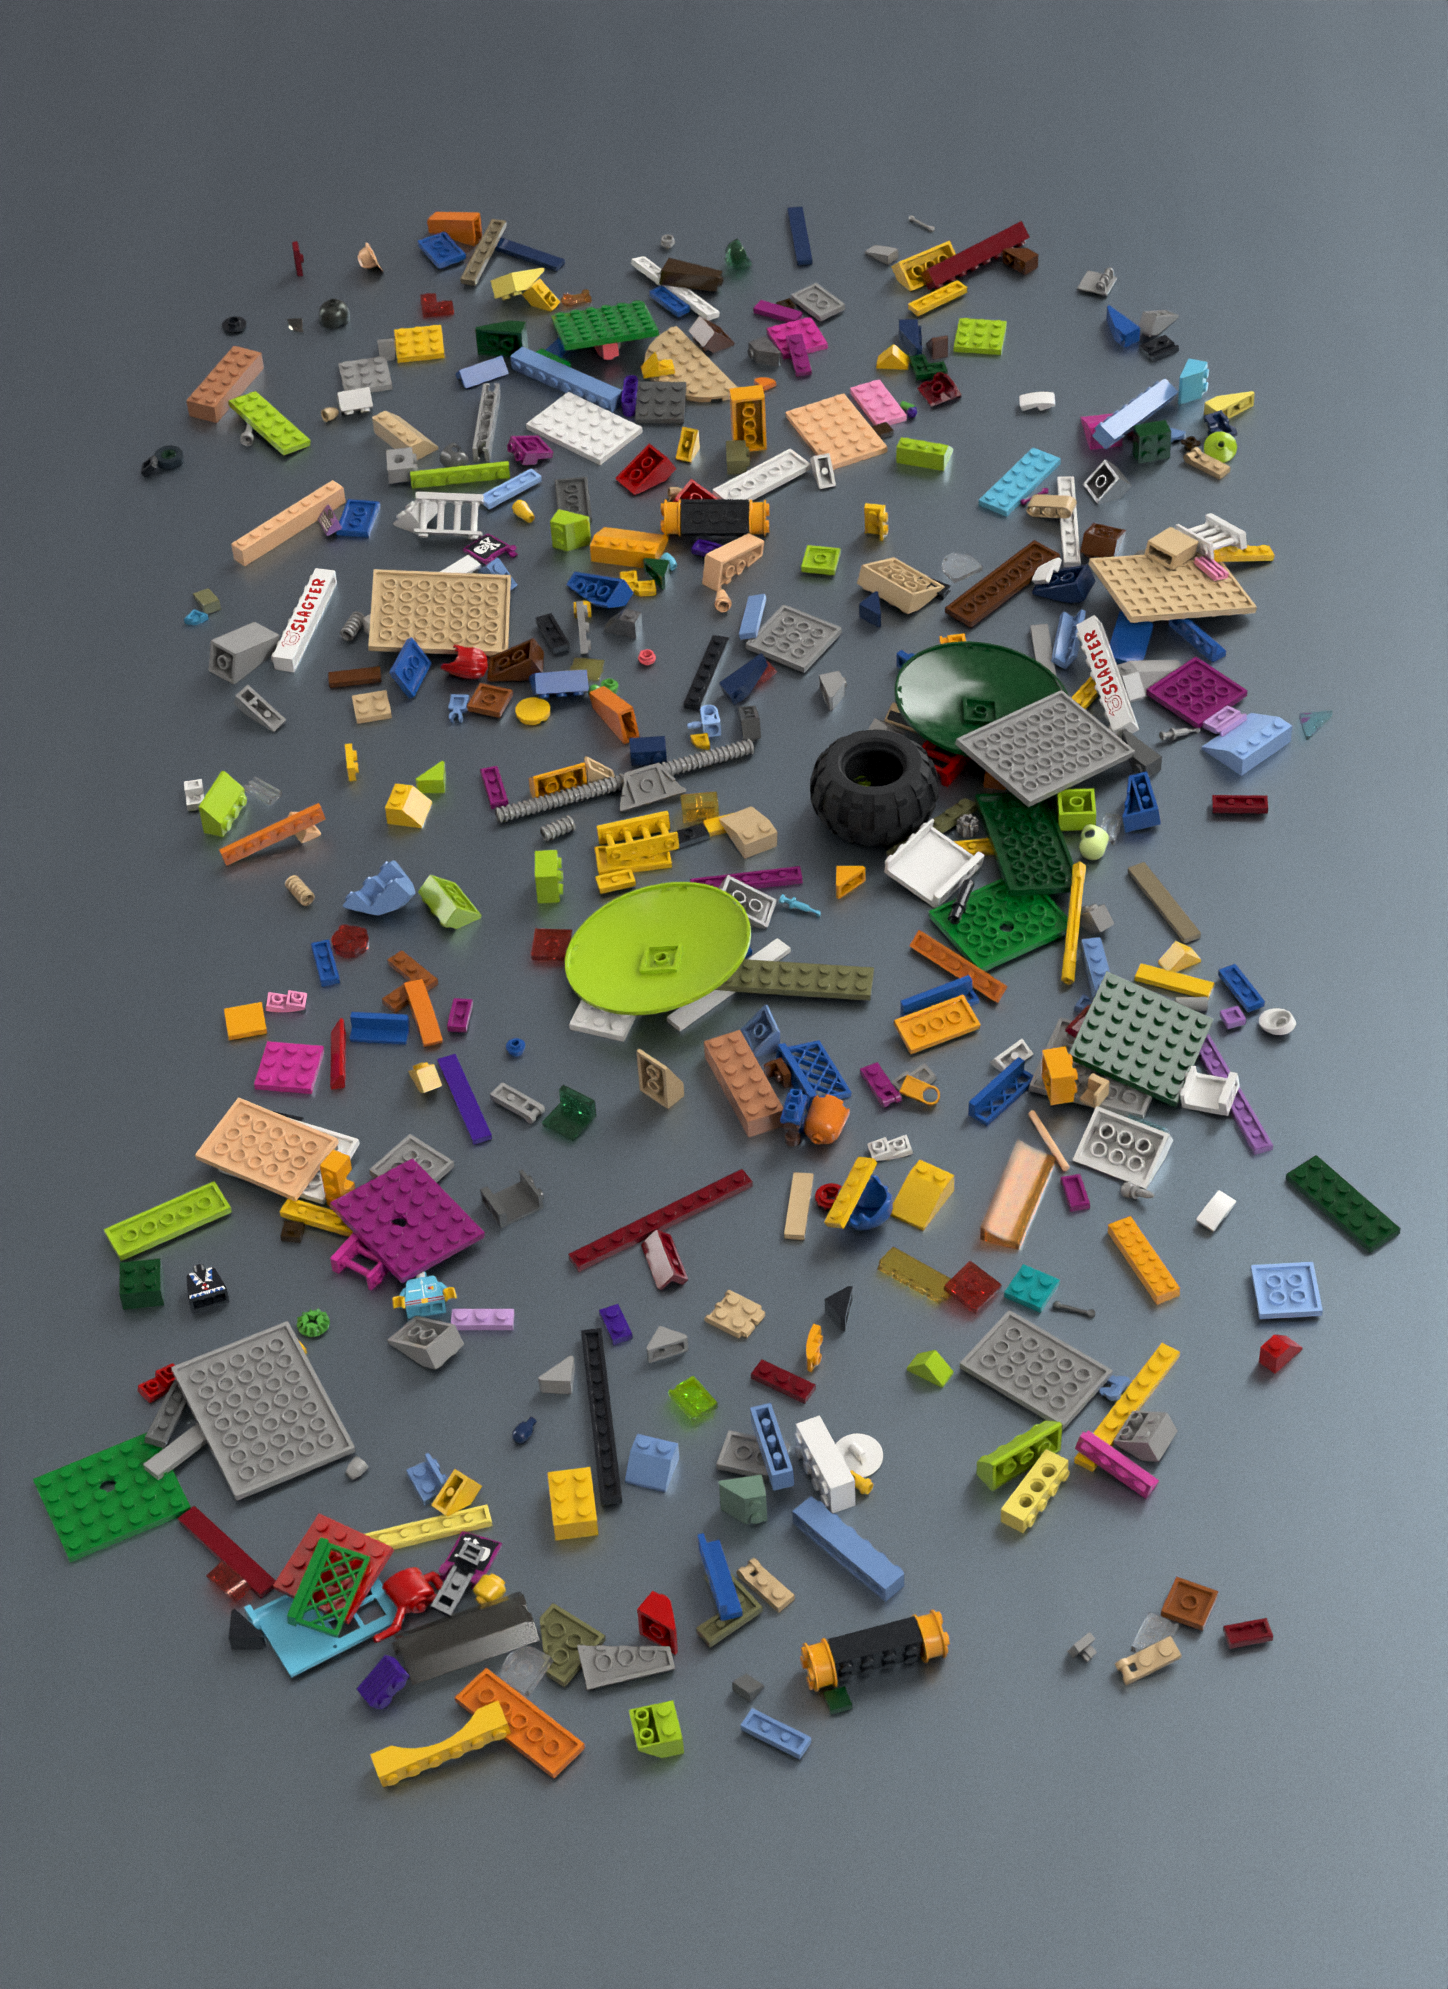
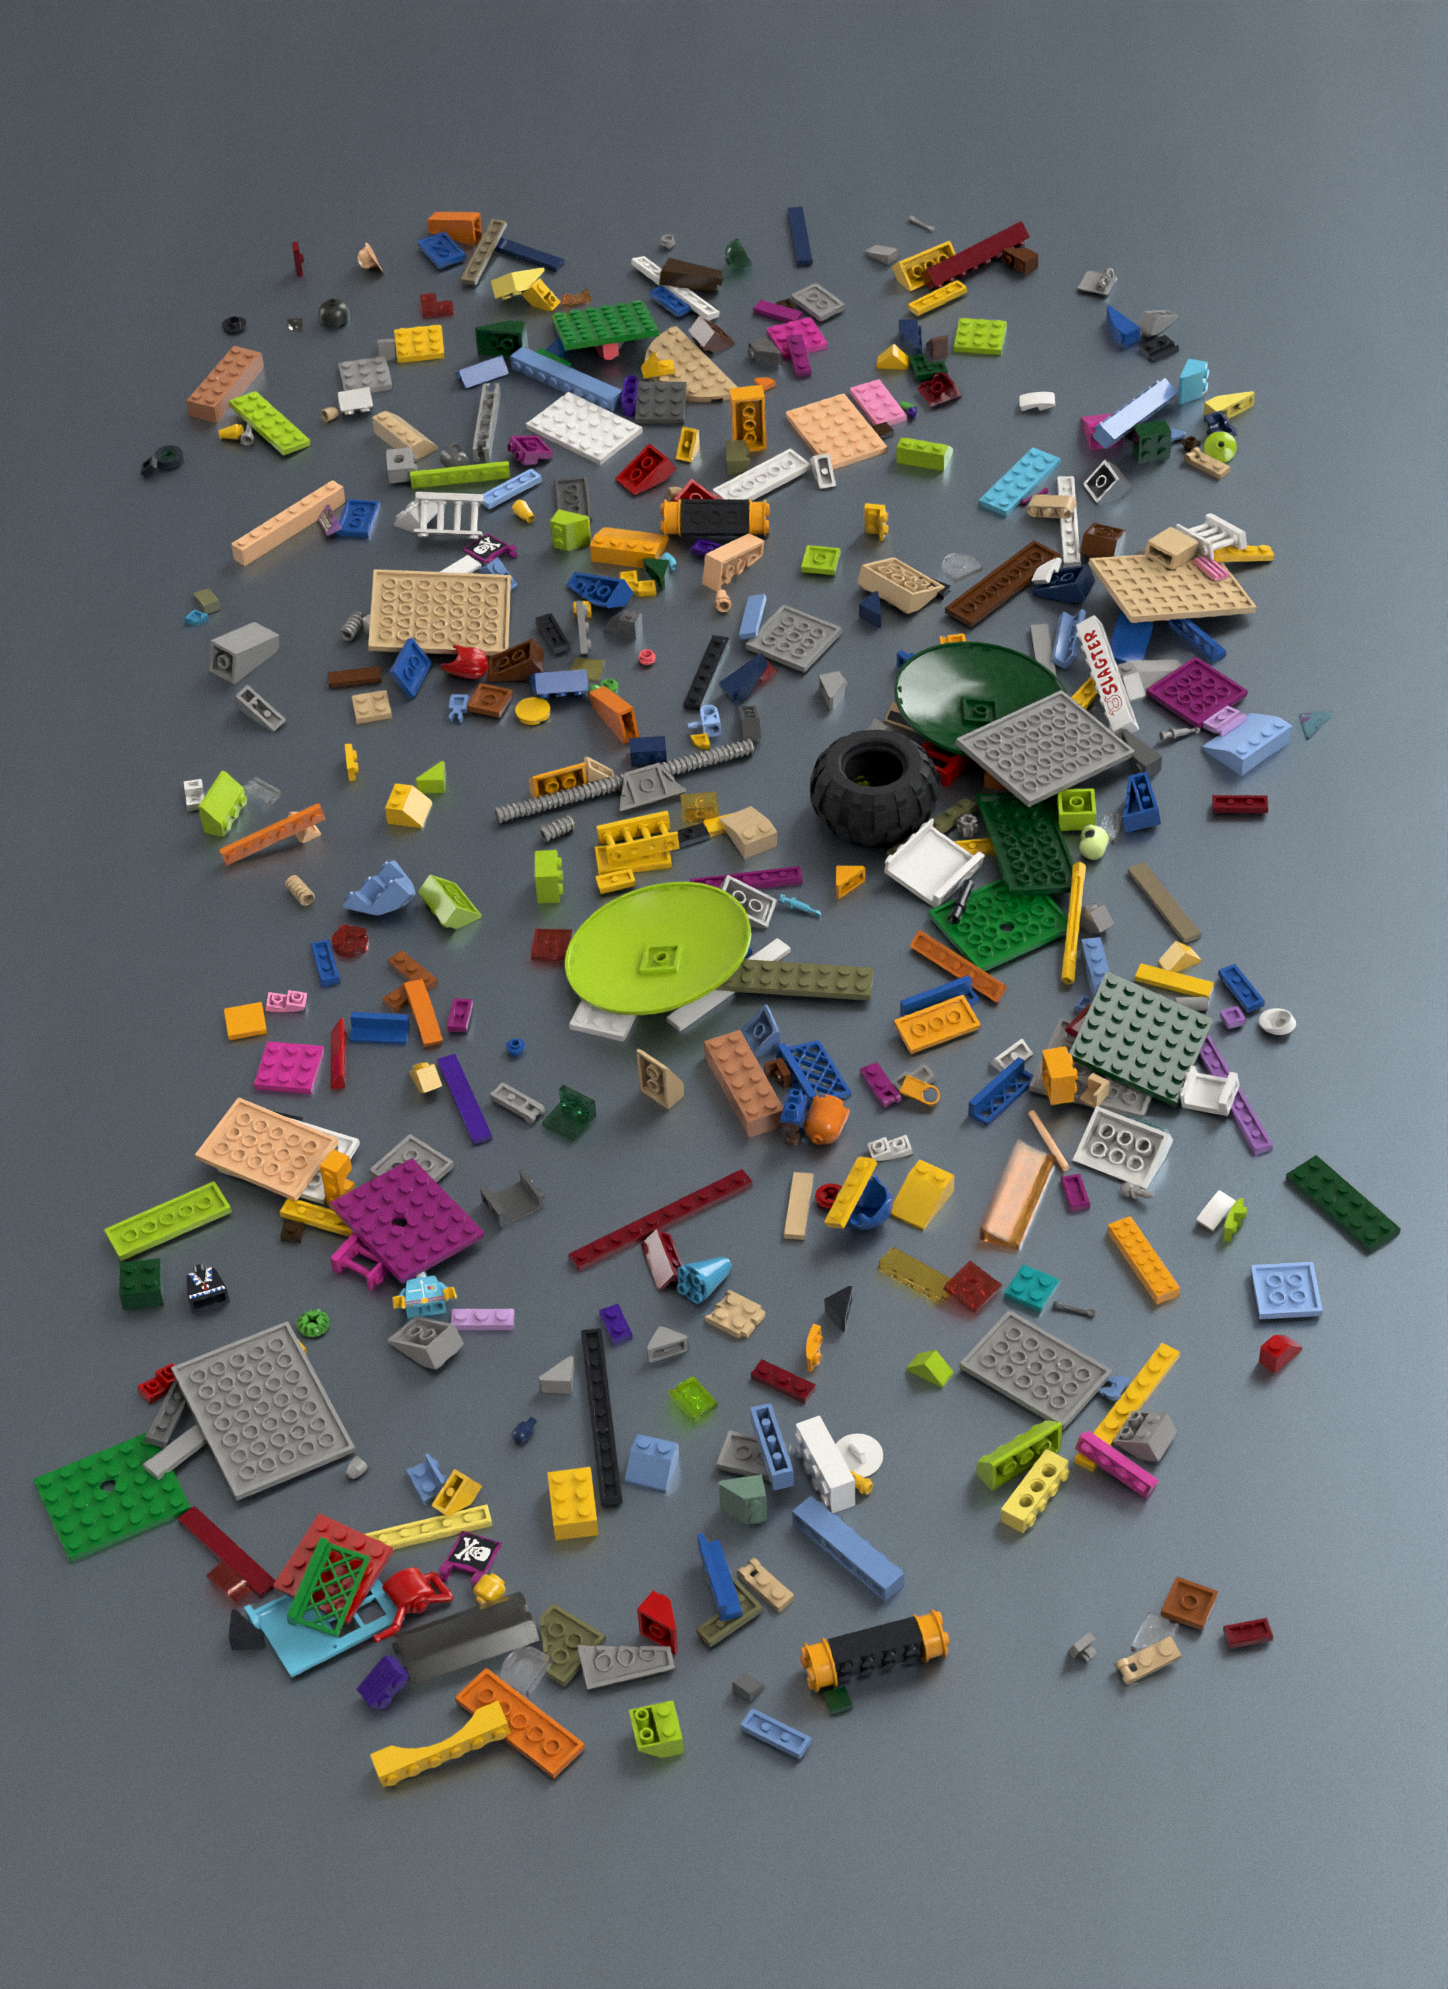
white brick [271,568,337,672] -> none
slope [430,1540,486,1618] -> none
magenta tile [480,766,509,809] -> none
none -> yellow cone [219,424,244,440]
none -> dark azure cone [677,1257,732,1304]
none -> lime slope [1223,1198,1247,1242]

